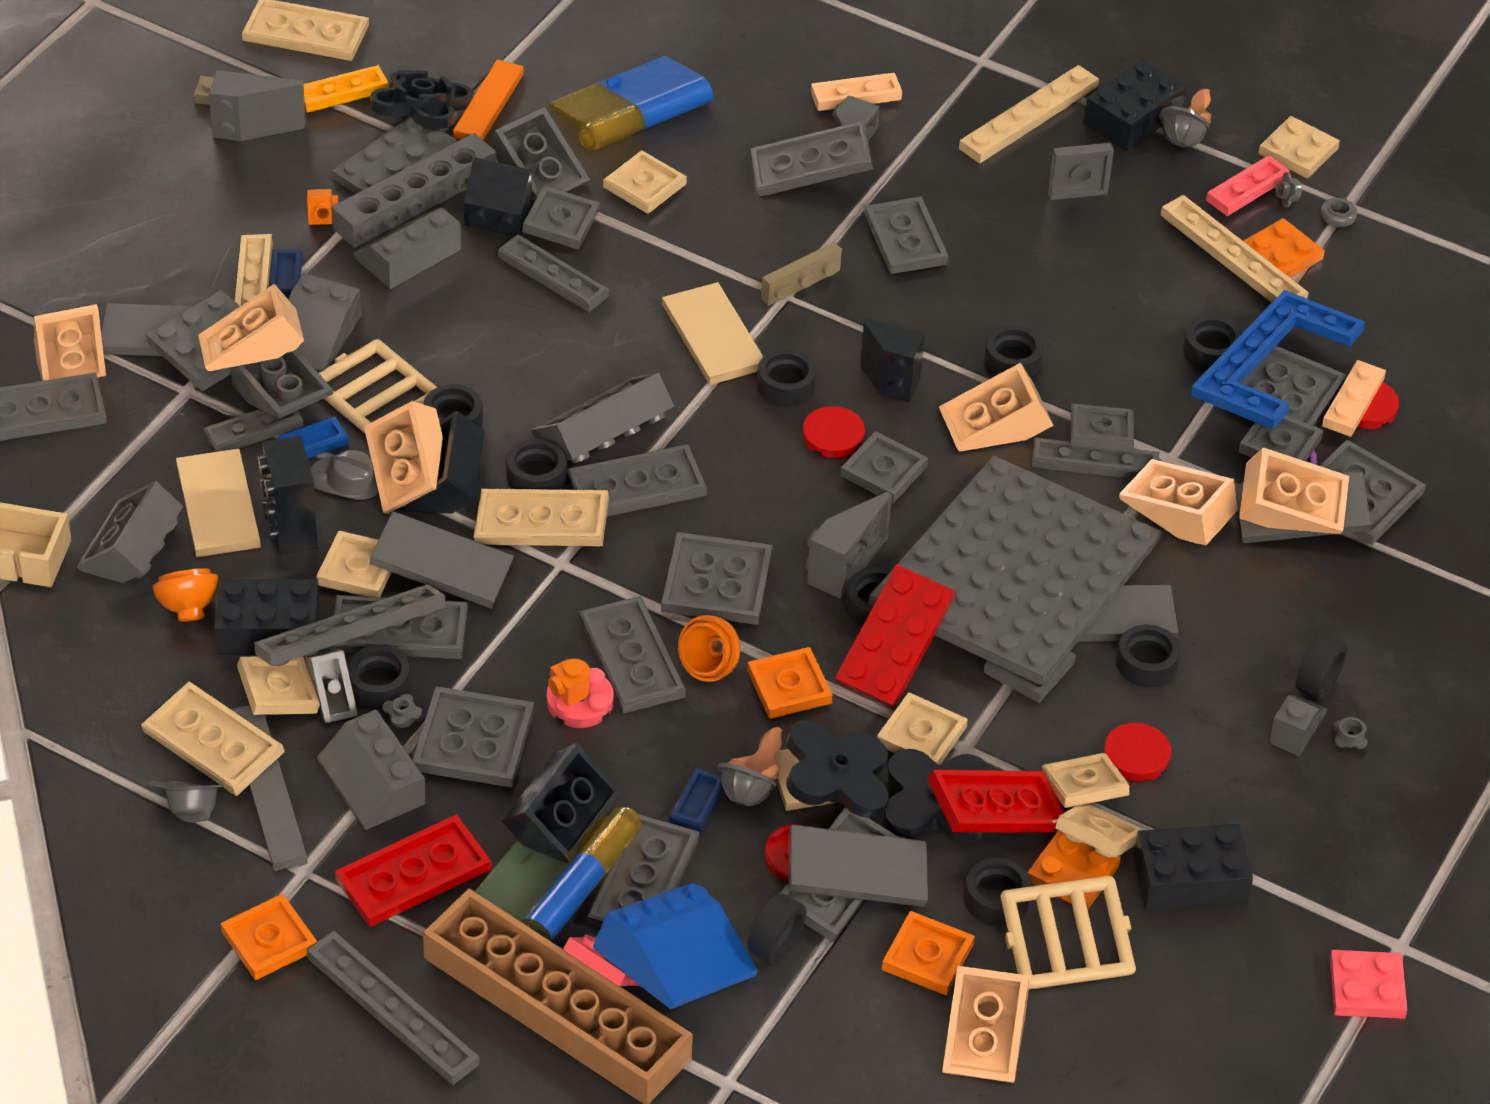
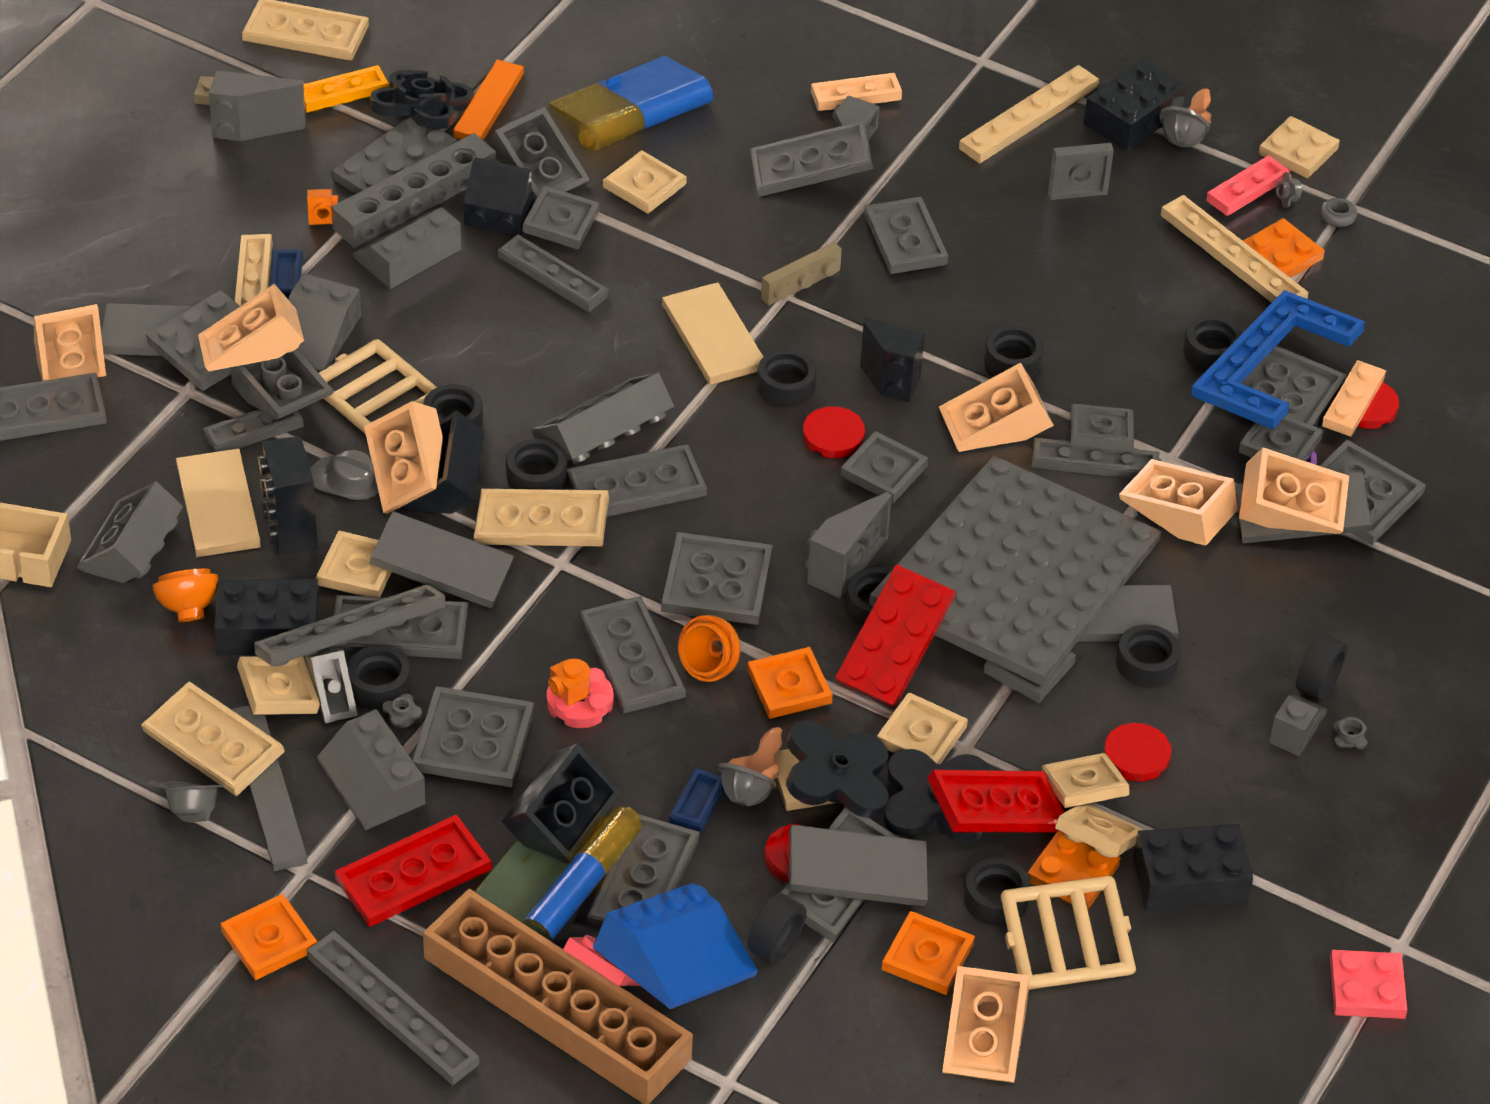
blue tile [277,417,349,459] -> none

